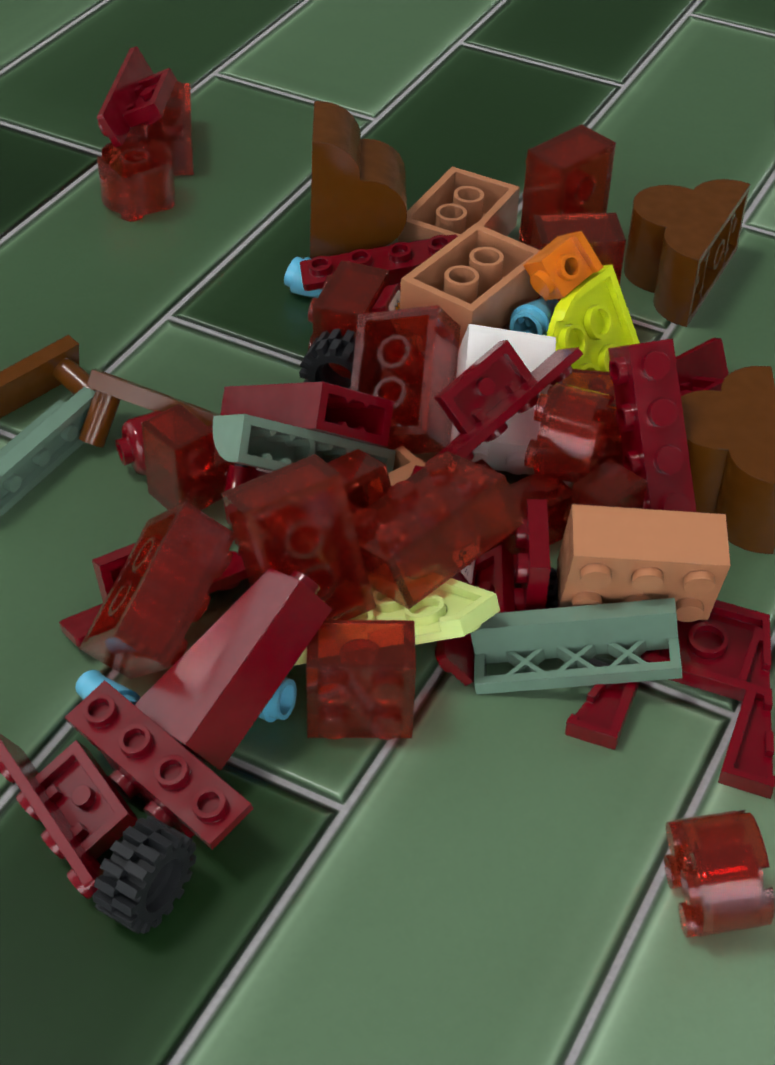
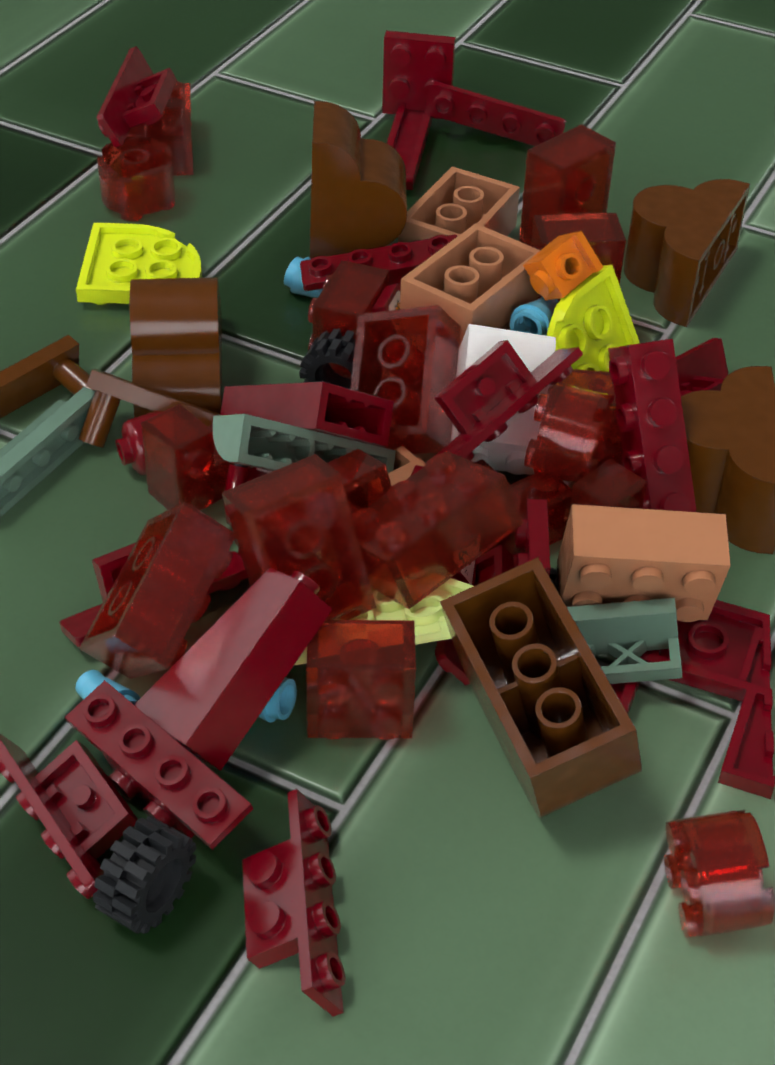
none -> neon yellow plate [76,223,202,305]
none -> reddish brown brick [129,277,222,422]
none -> dark red bracket [242,789,346,1017]
none -> dark red bracket [382,30,456,190]
none -> dark red bracket [425,81,566,152]
none -> reddish brown brick [440,557,642,818]

